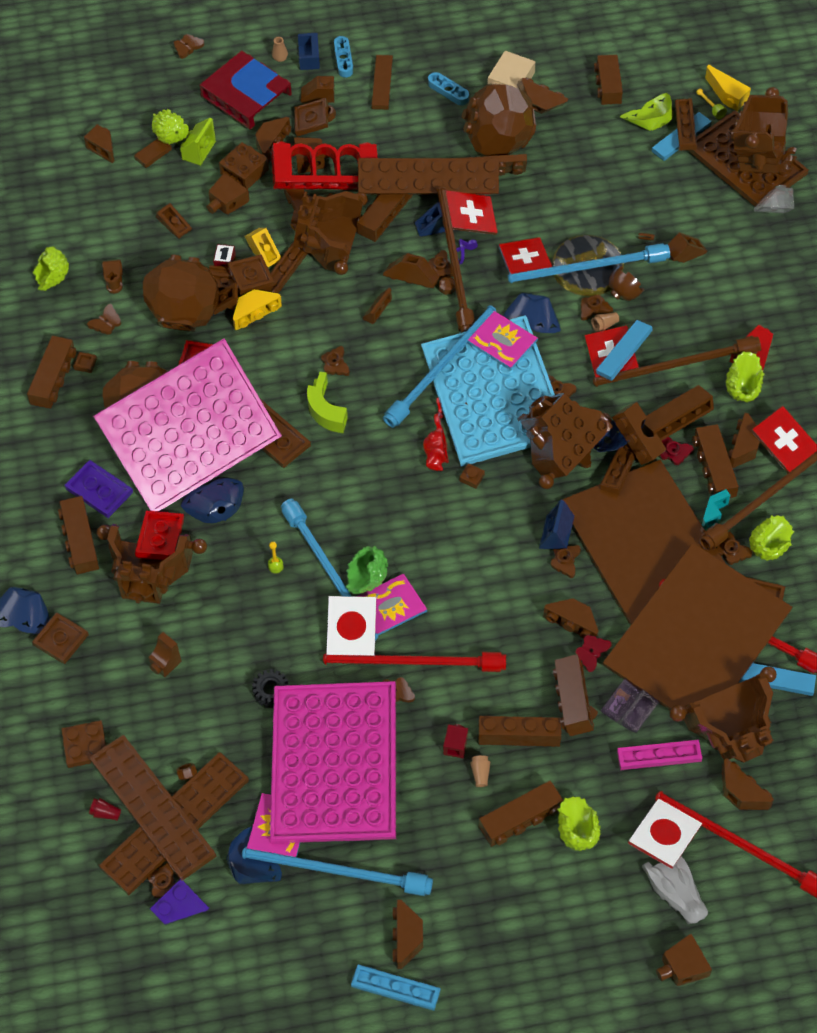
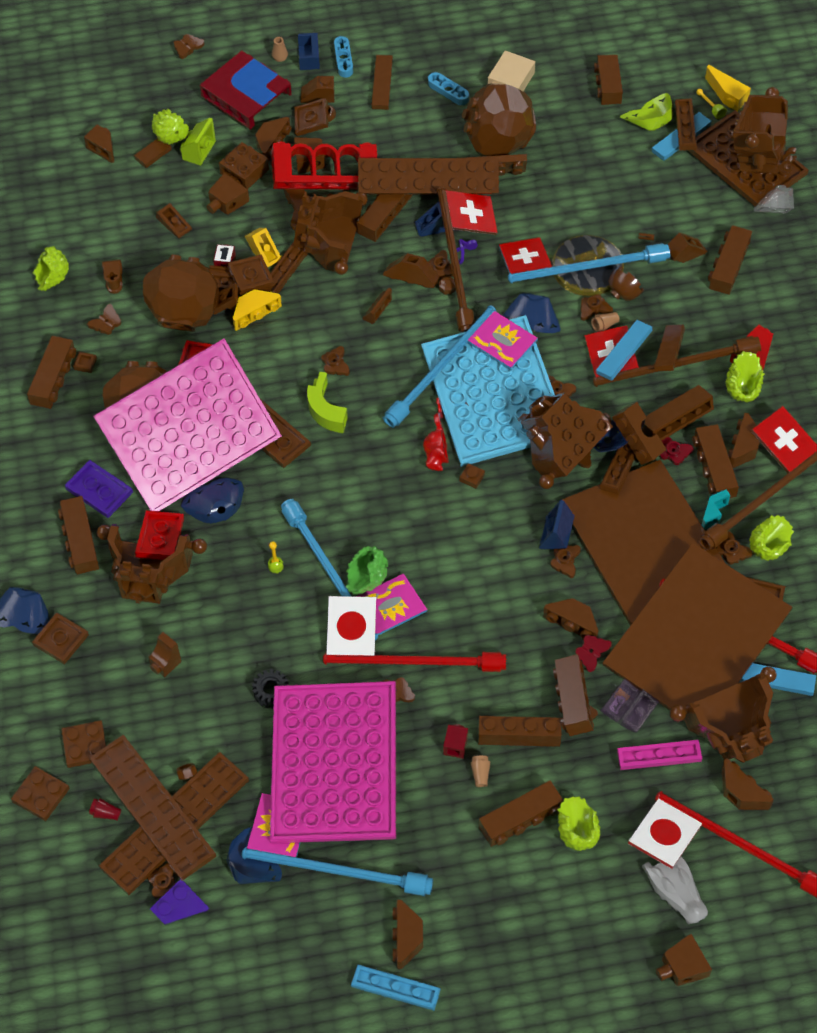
reddish brown slope [517,77,568,114] -> none
none -> reddish brown plate [11,766,70,822]
none -> reddish brown tile [655,324,685,371]
none -> reddish brown brick [708,225,752,295]

